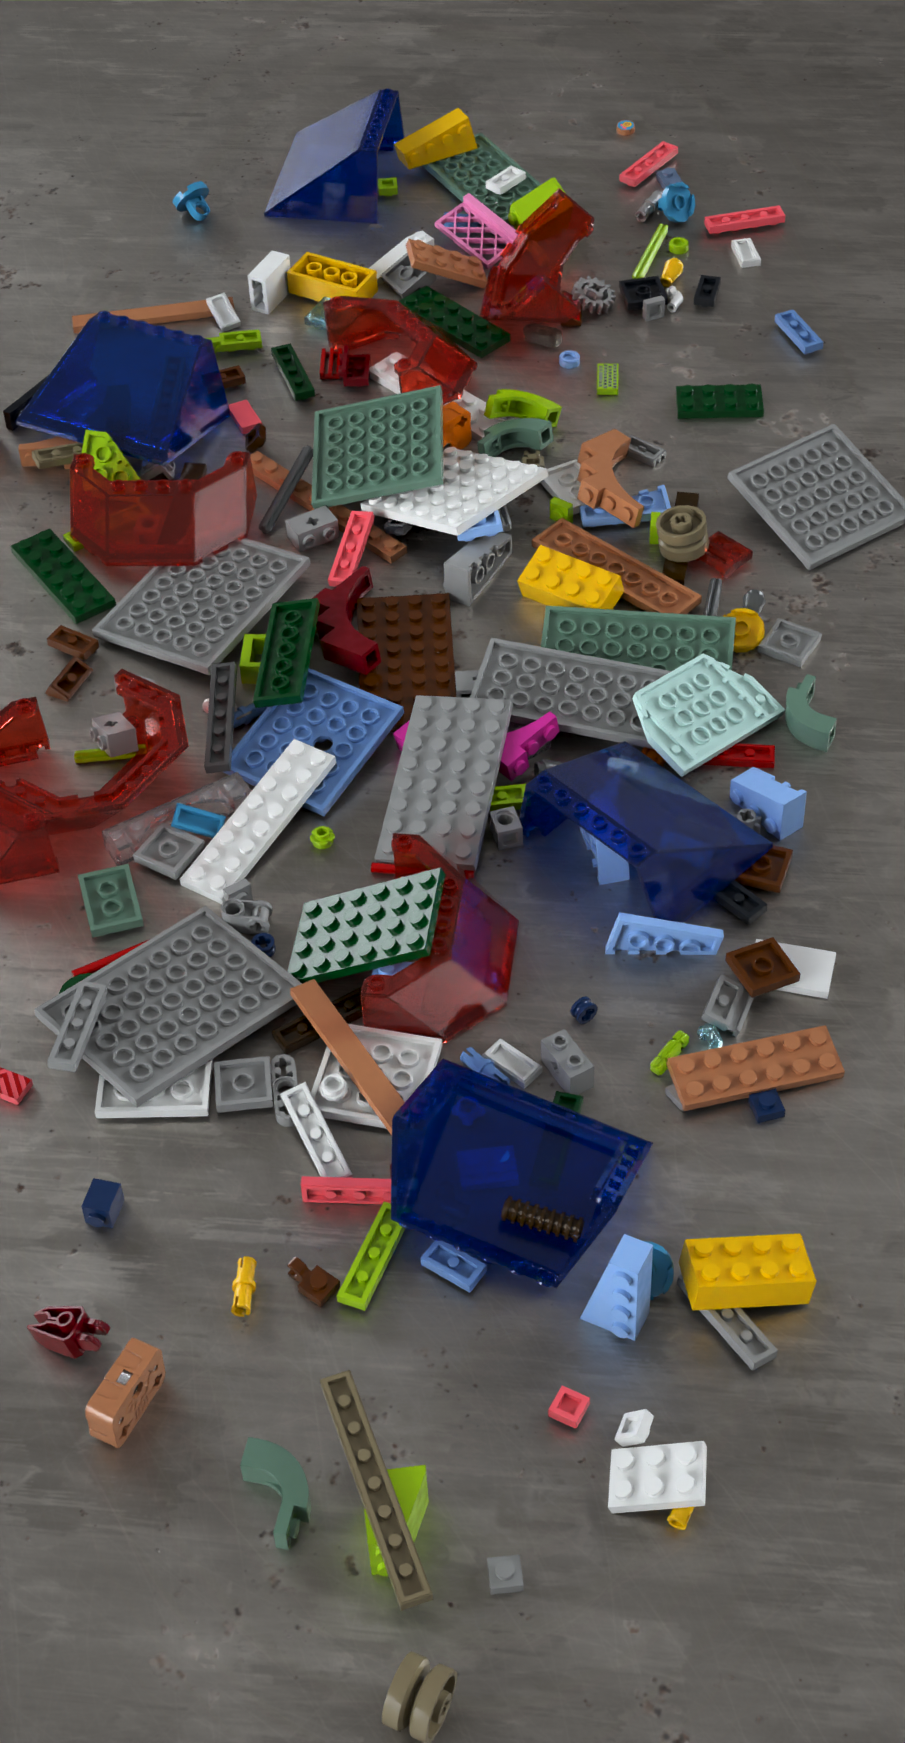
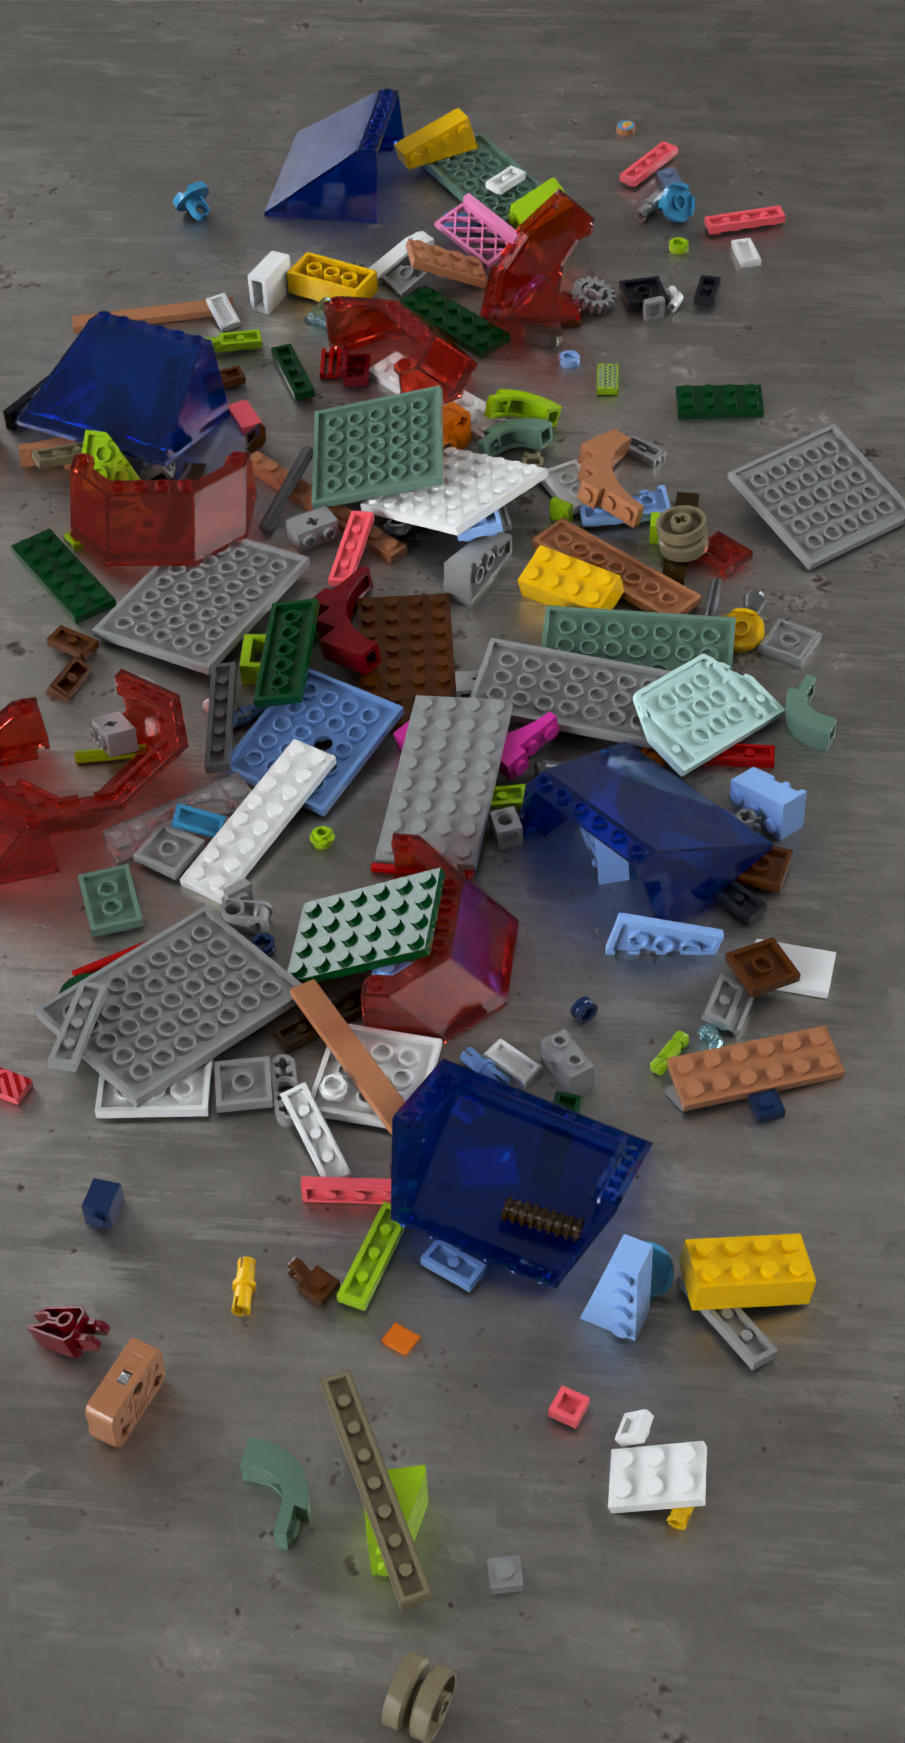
lime plate [378,177,398,196] -> none
lime axle [632,223,668,279] -> none
yellow cone [660,258,683,287] -> none
medium blue plate [774,310,823,354] -> none
none -> orange piece [381,1322,421,1357]

